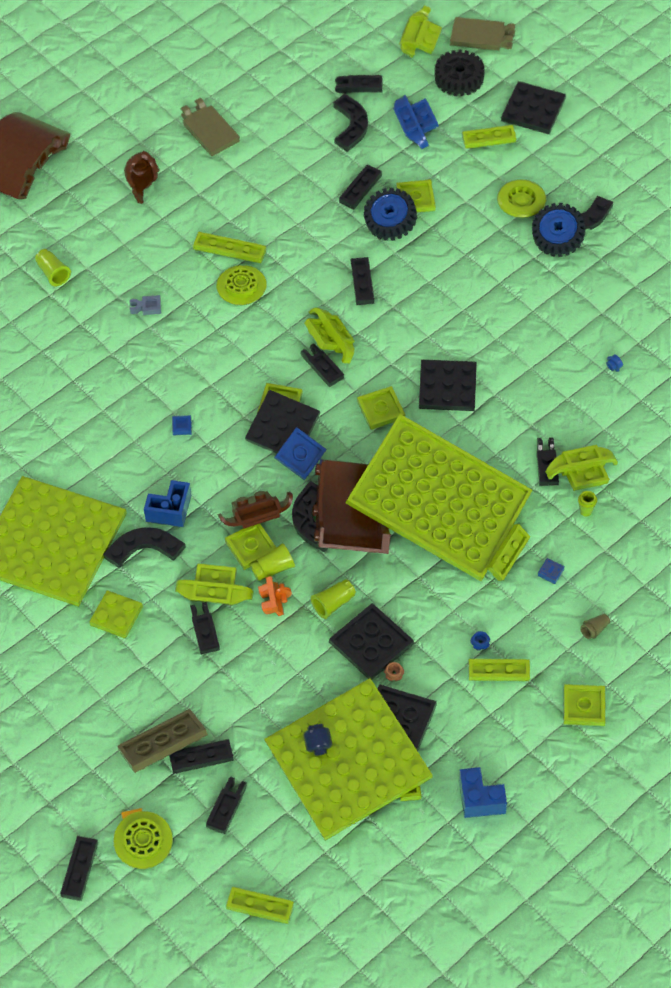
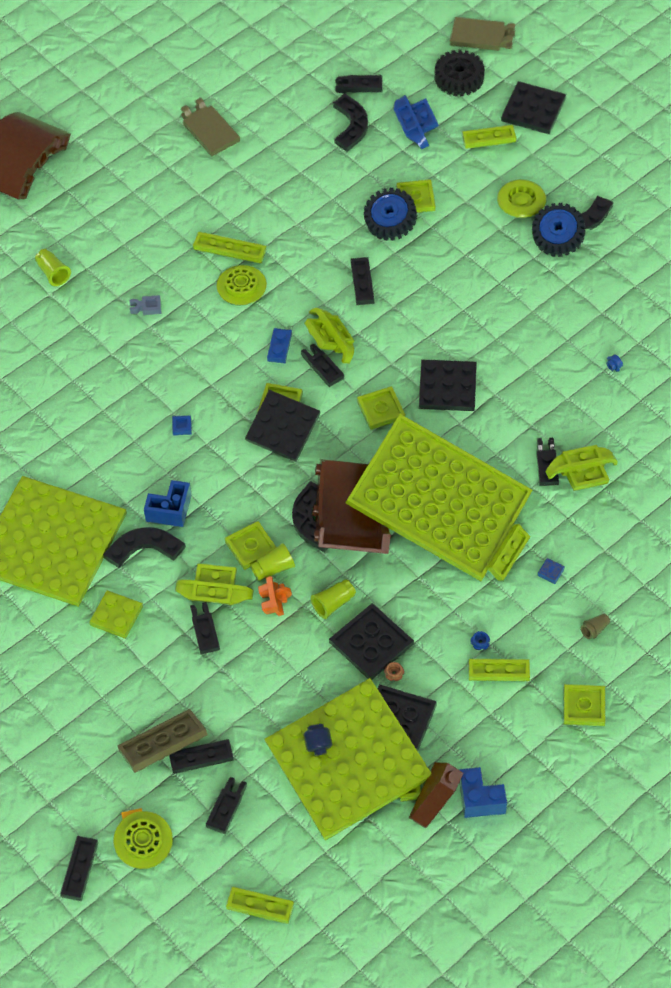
reddish brown hair [124,150,159,204] -> none
reddish brown plate [217,491,293,529] -> none
blue tile [274,427,327,480] -> none
black plate [339,164,382,210] -> none
lime plate [399,5,442,58] -> none
lime cone [578,491,597,517] -> none
none -> blue plate [267,328,292,364]
none -> reddish brown slope [409,762,463,828]

